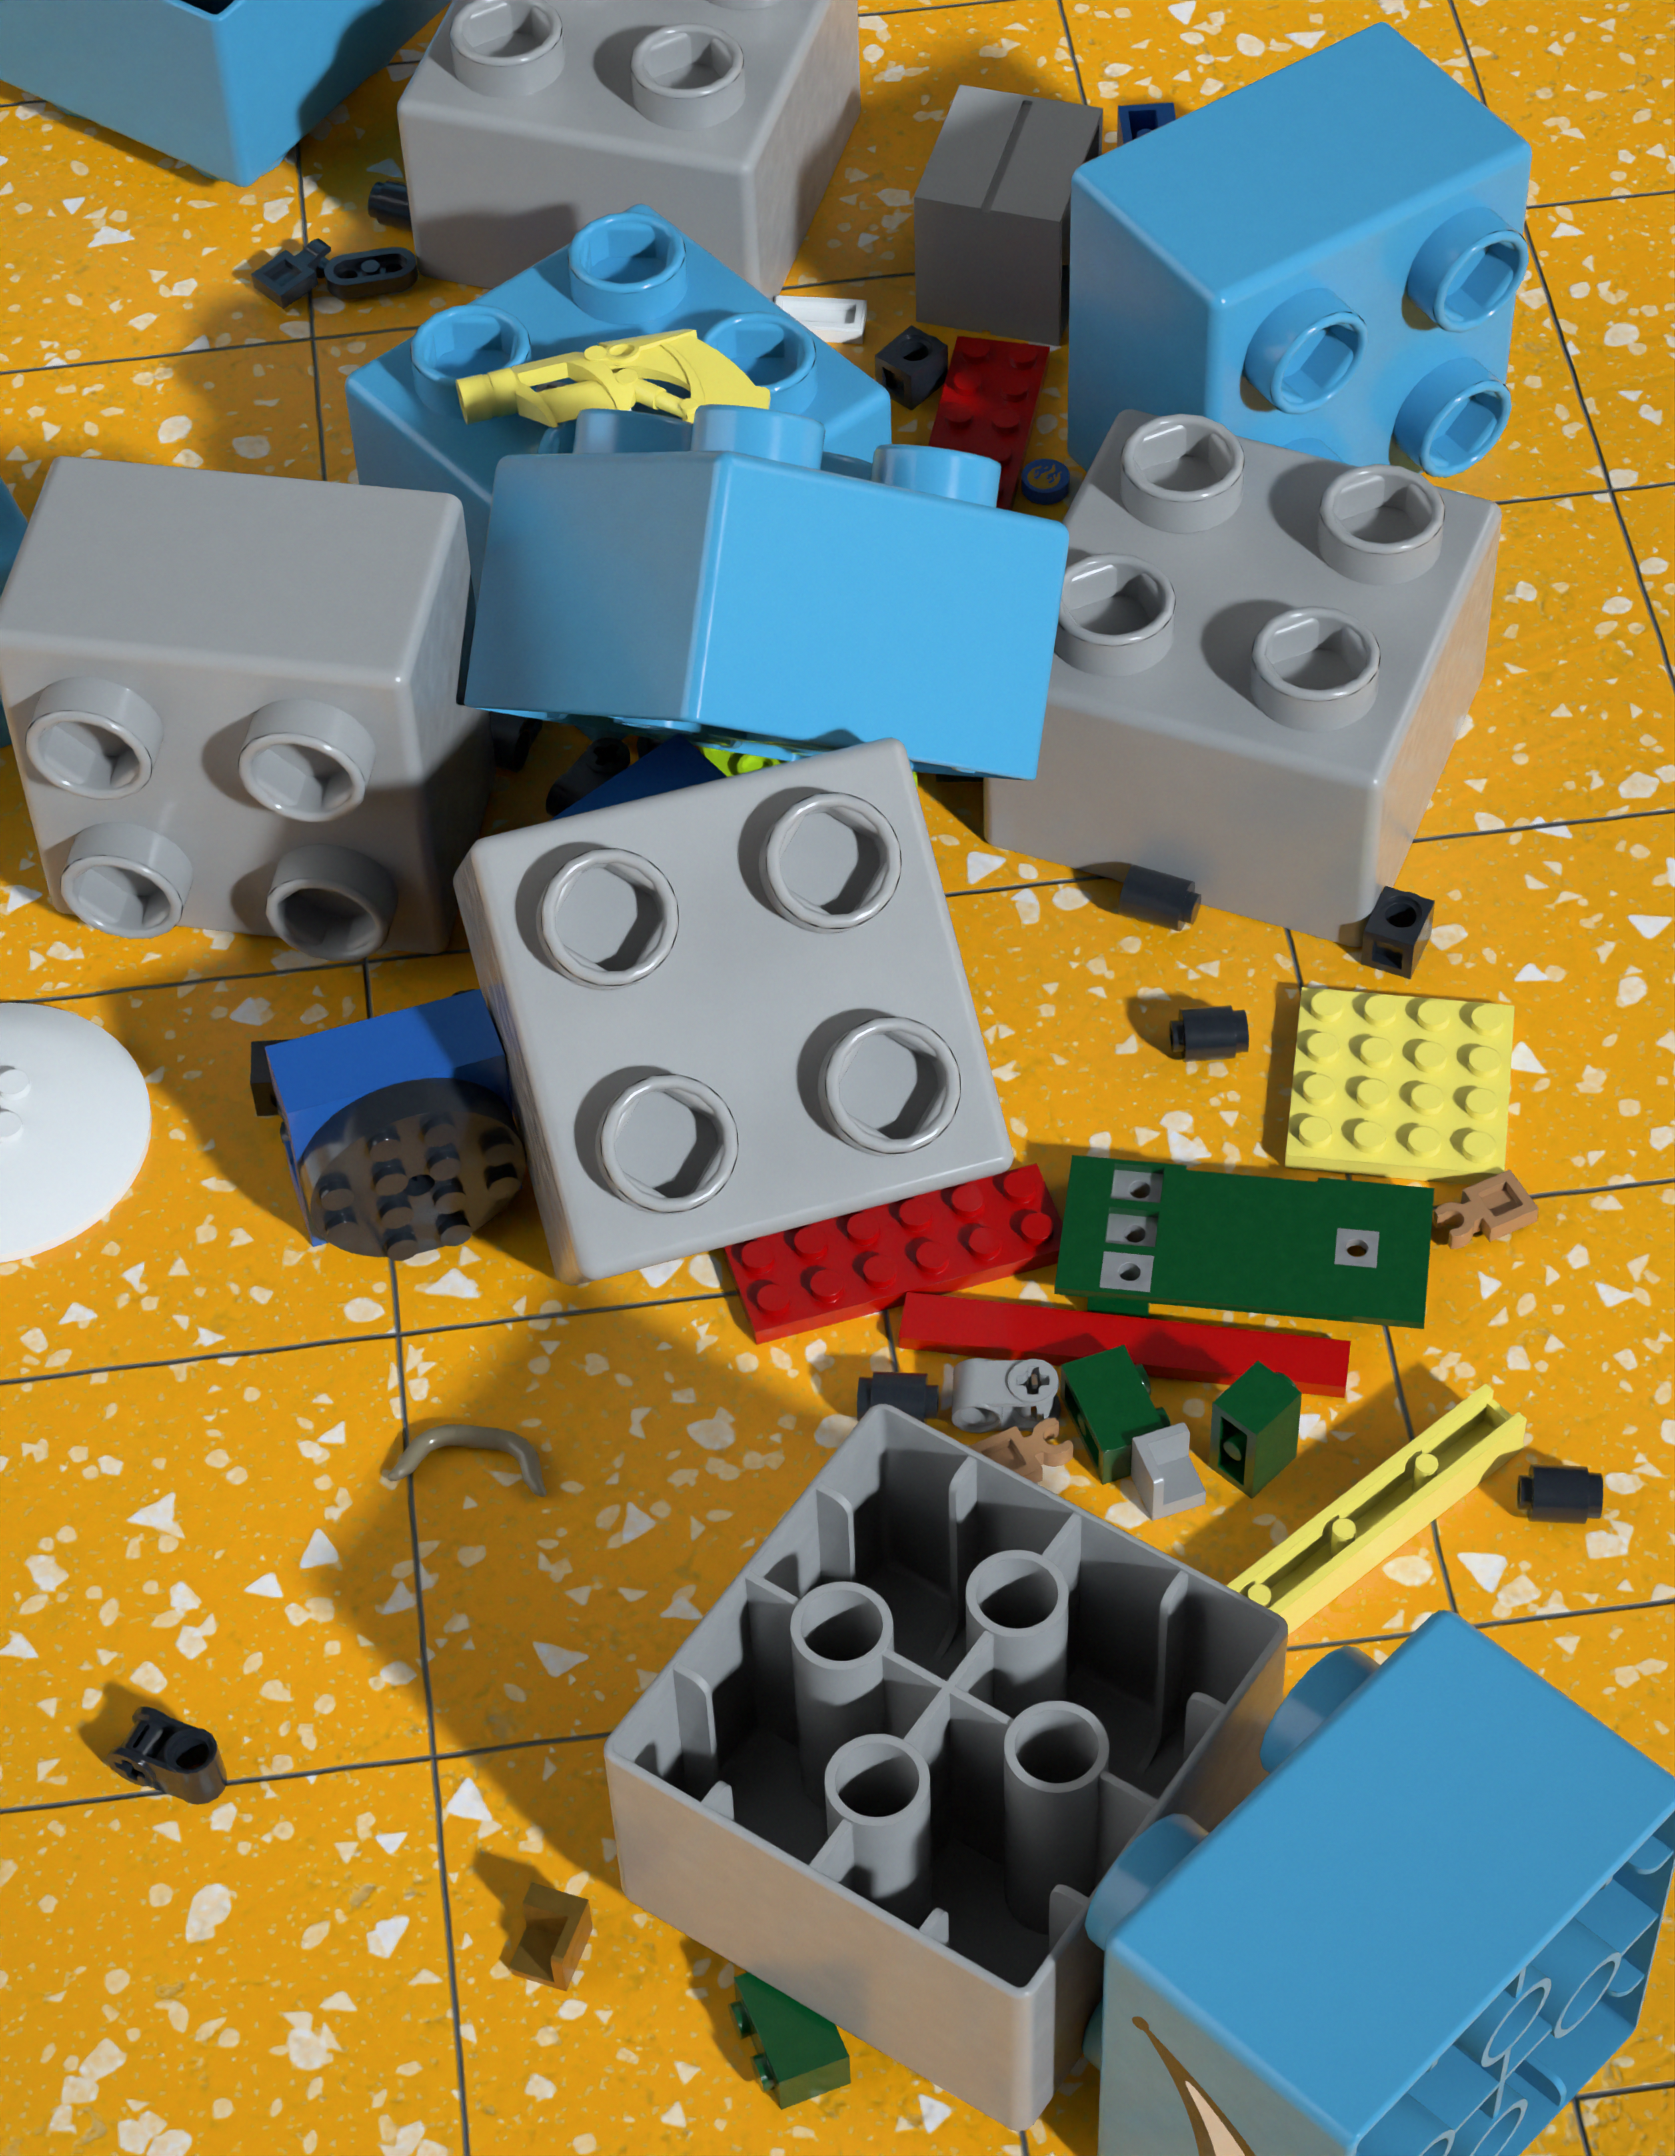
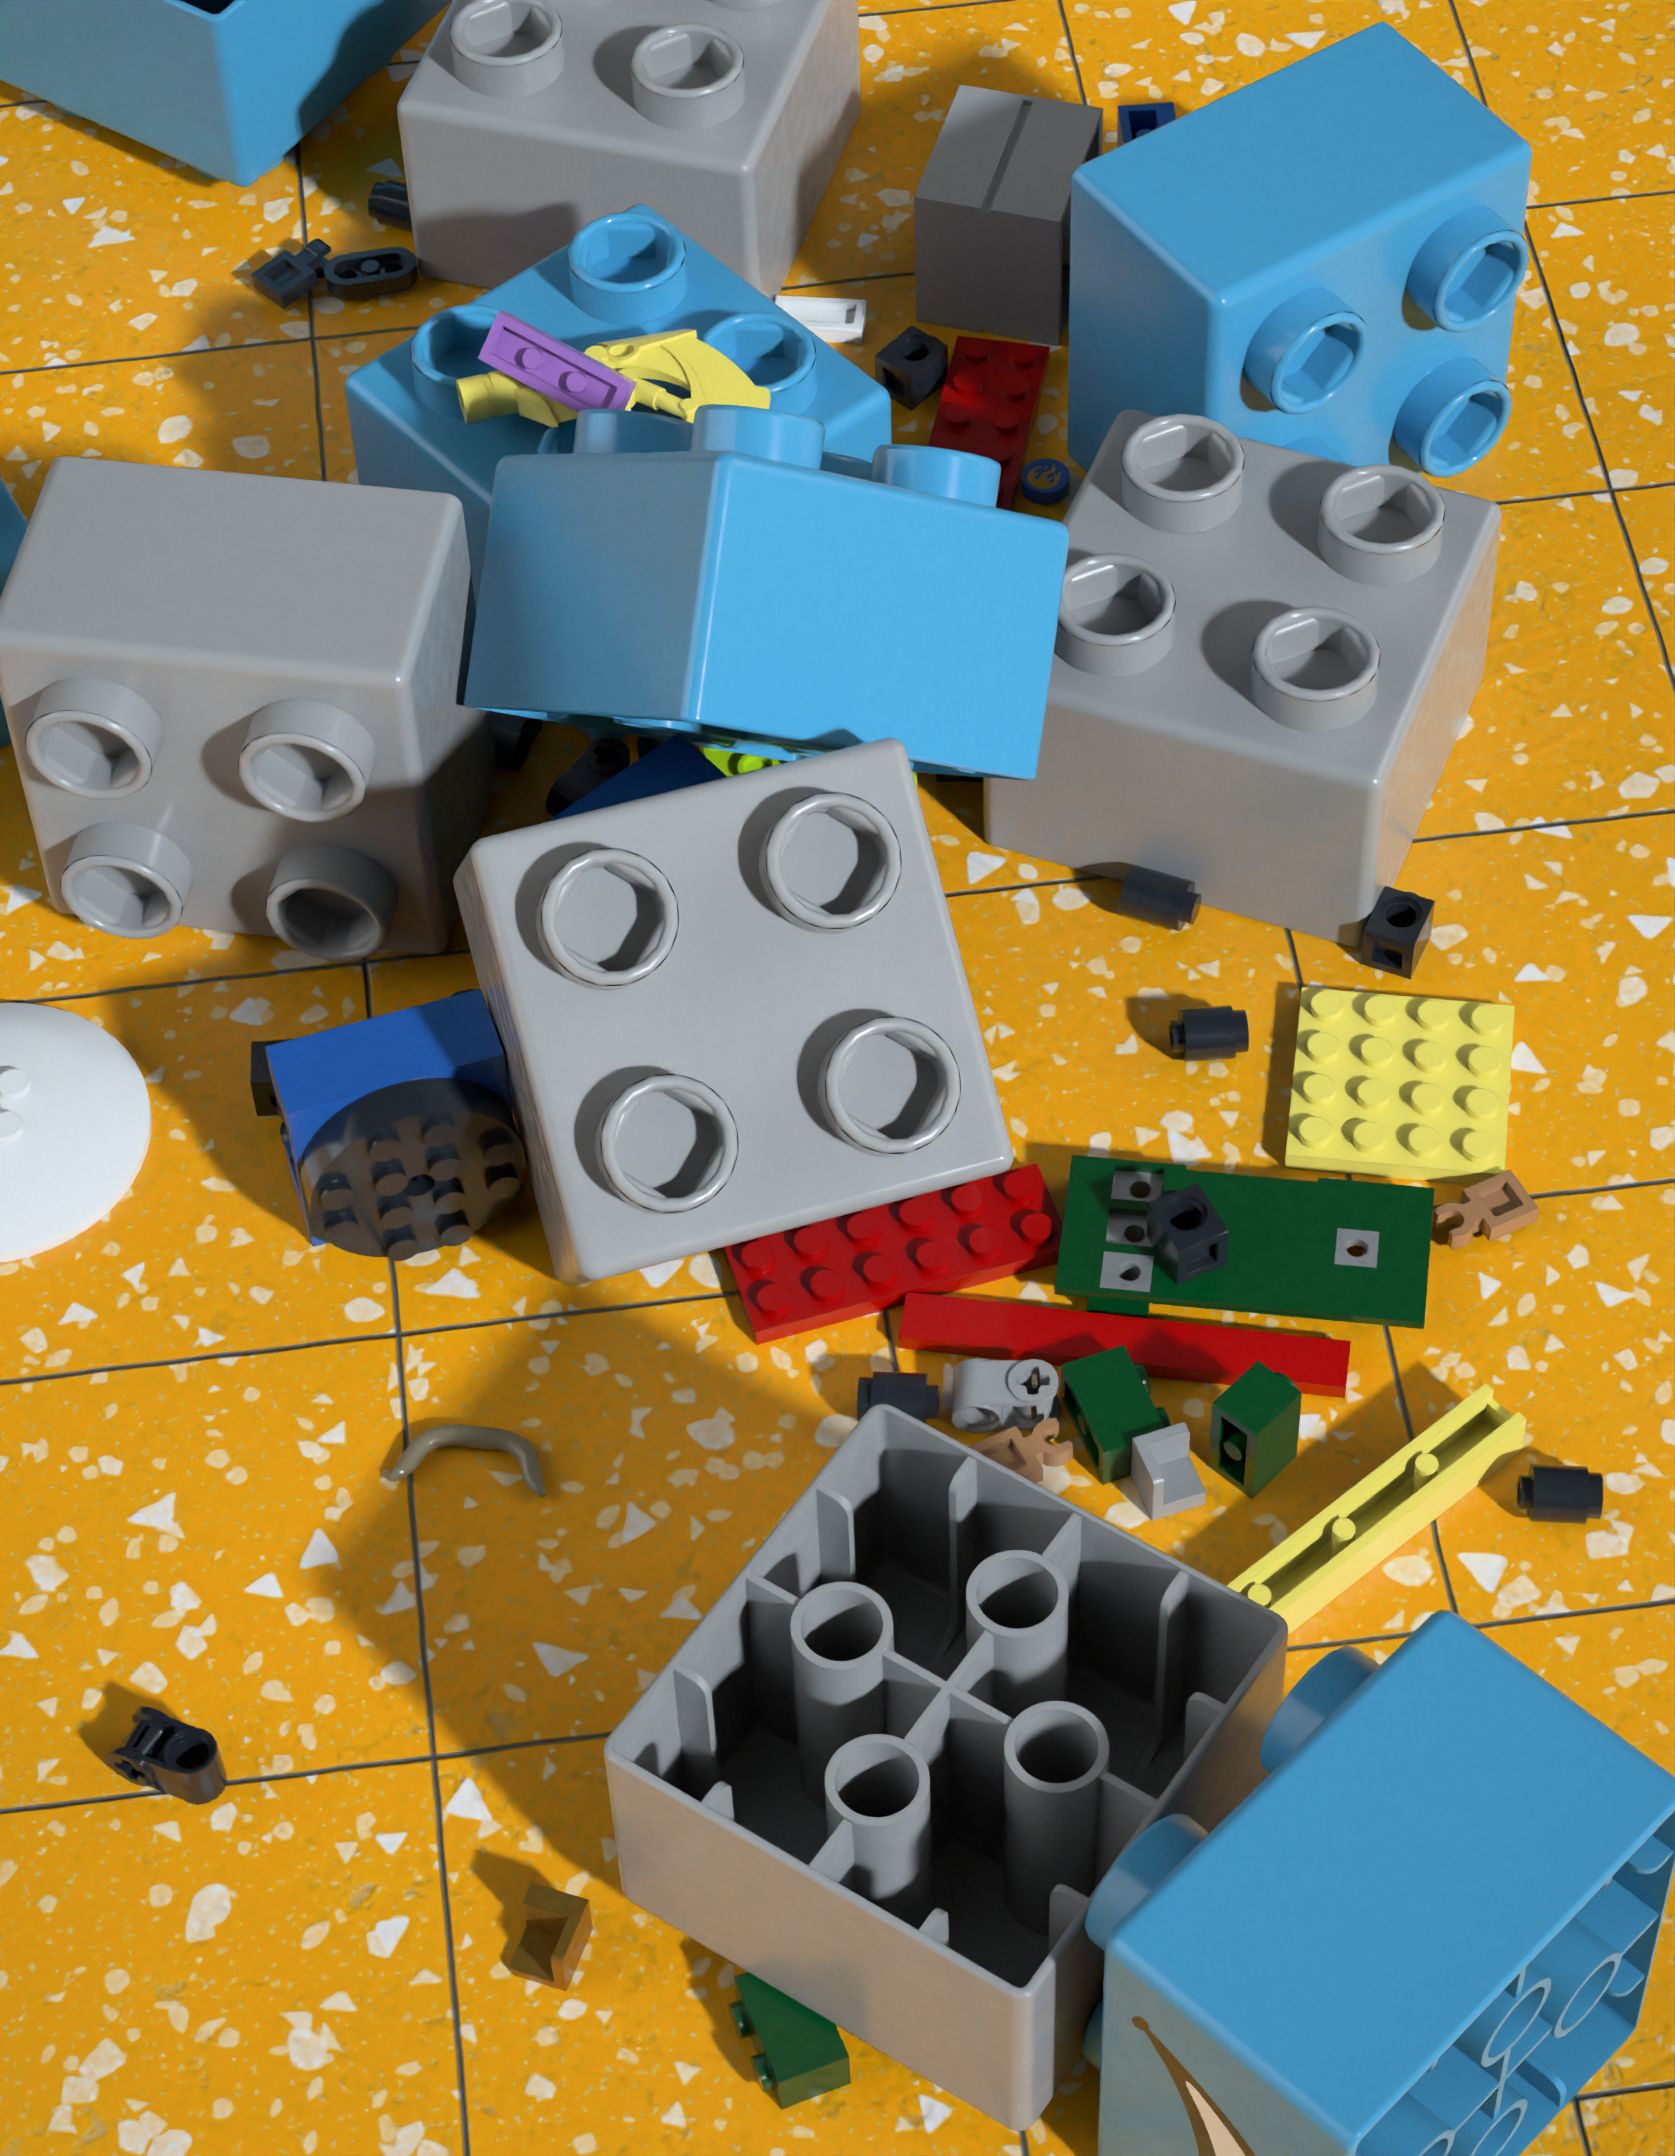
none -> medium lavender piece [478,311,637,413]
none -> black brick [1146,1183,1229,1284]

